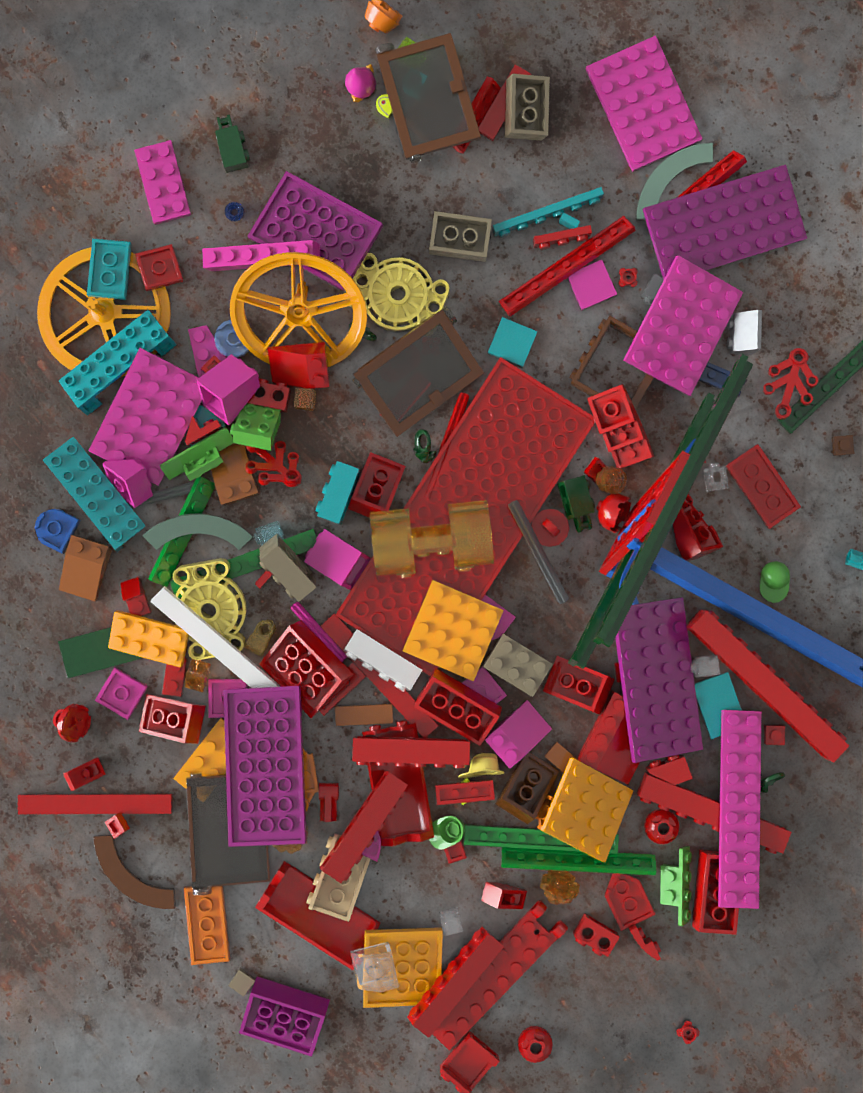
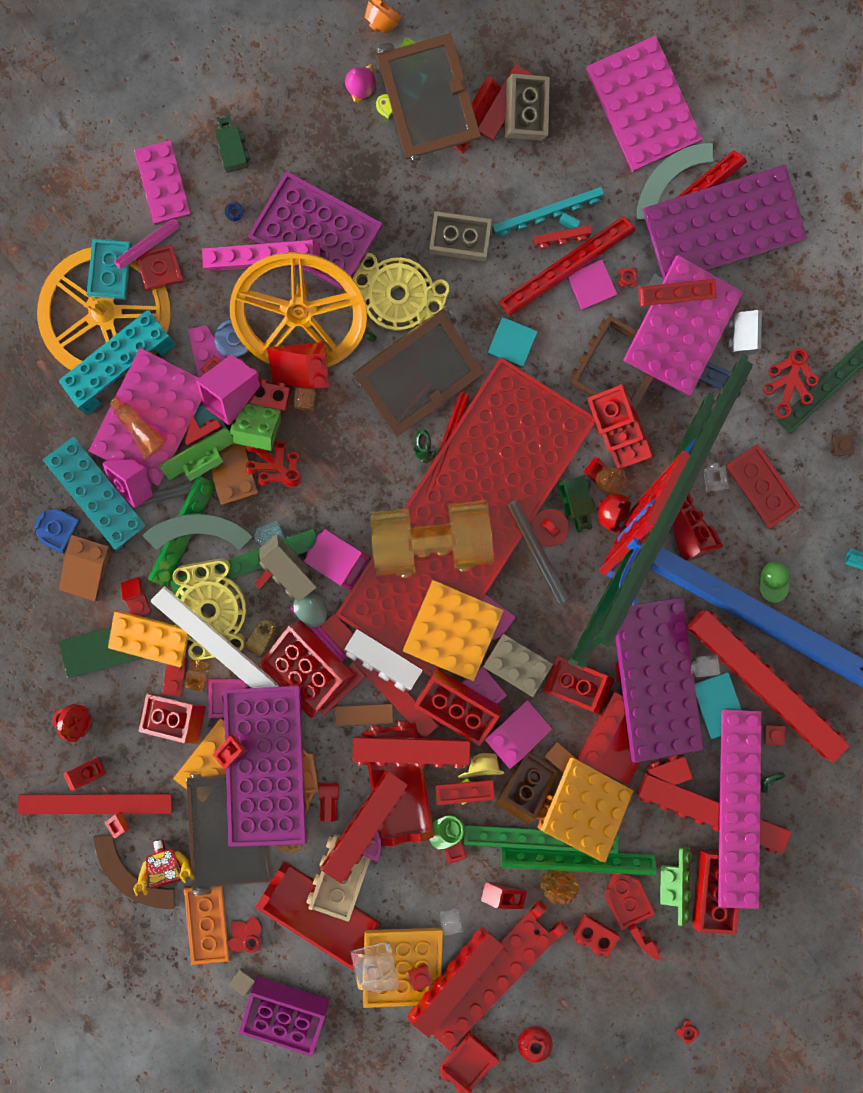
dark pink tile [95,667,148,720] -> none
teal brick [315,461,361,525] -> none
red slope [348,452,406,523] -> none
red piece [644,809,679,844] -> none
none -> clear orange piece [110,397,167,460]
none -> dark pink axle [115,219,180,269]
none -> torso [133,840,194,896]
none -> red slope [213,734,249,770]
none -> red plate [227,916,262,953]
none -> sand green hat [293,591,327,627]
none -> red plate [408,964,433,991]
none -> red tile [638,279,717,307]

